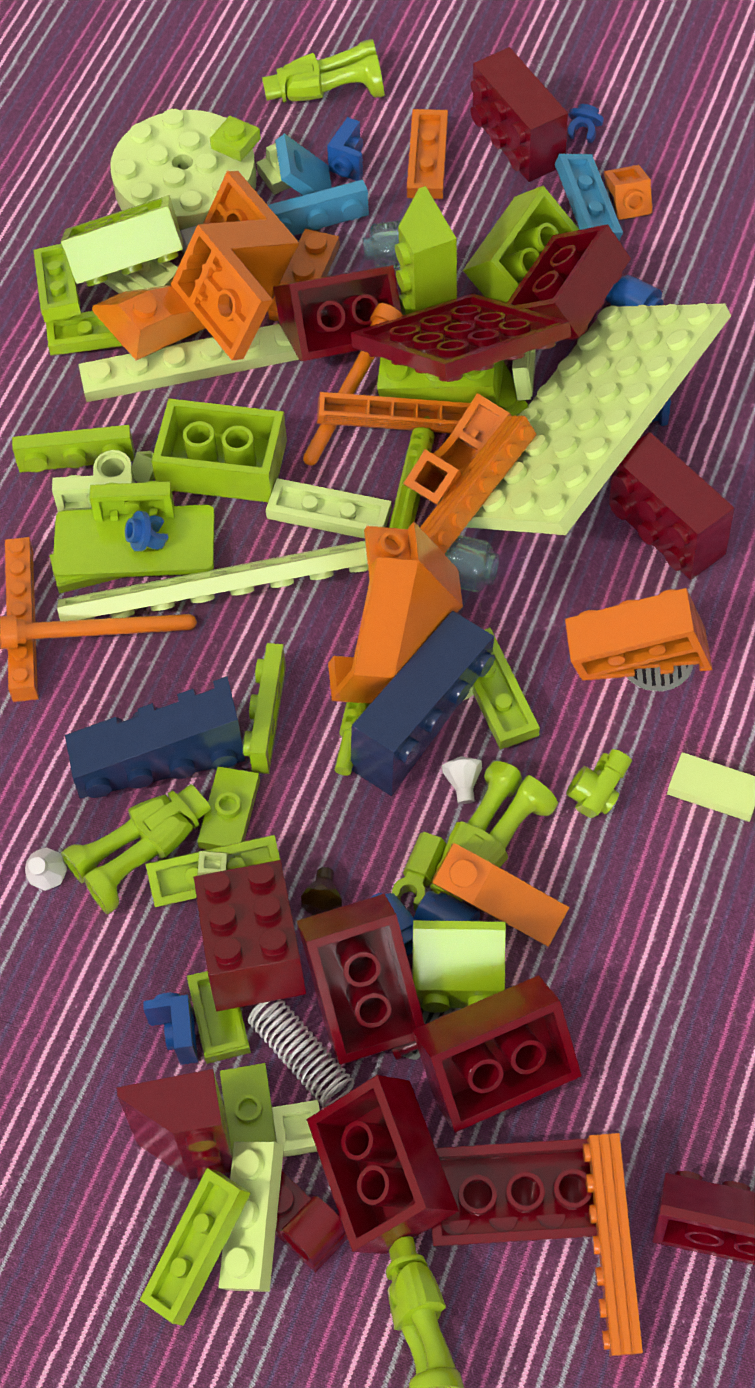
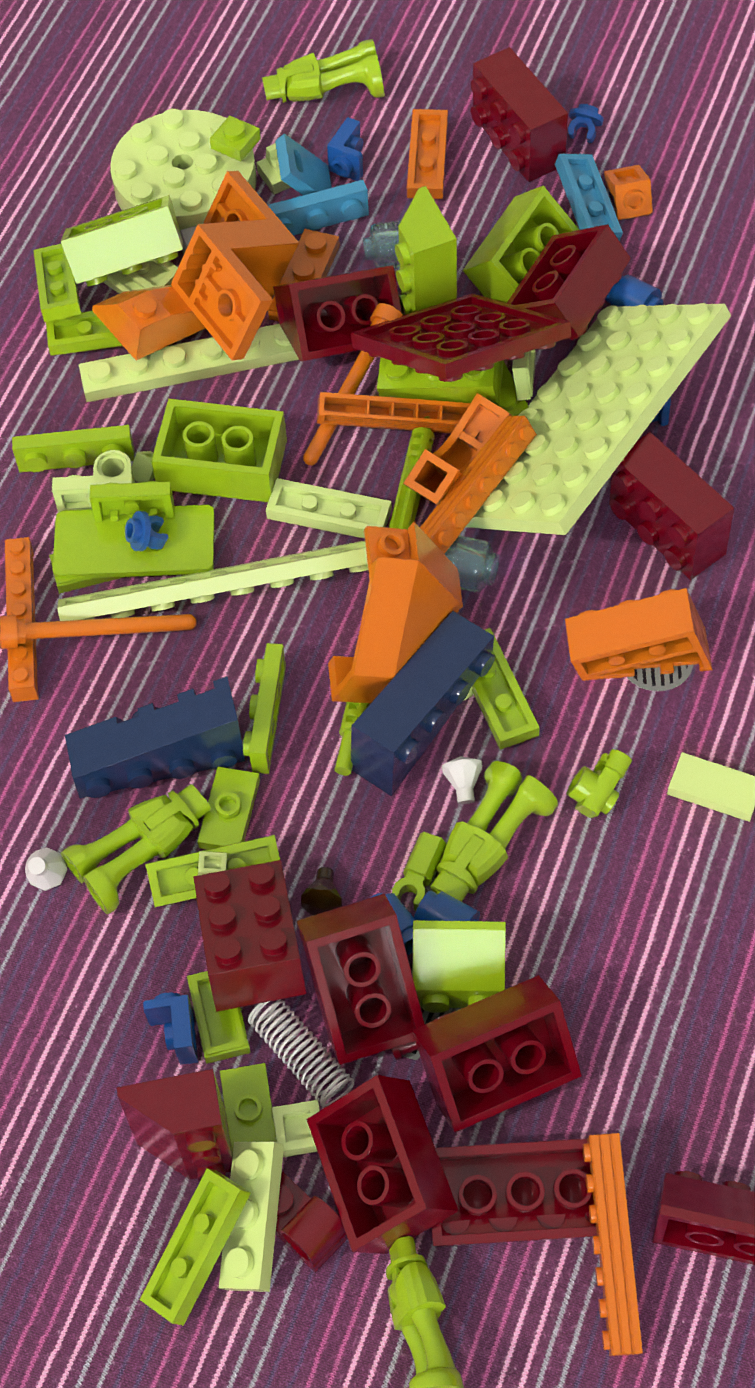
orange slope [431,843,570,947] -> none

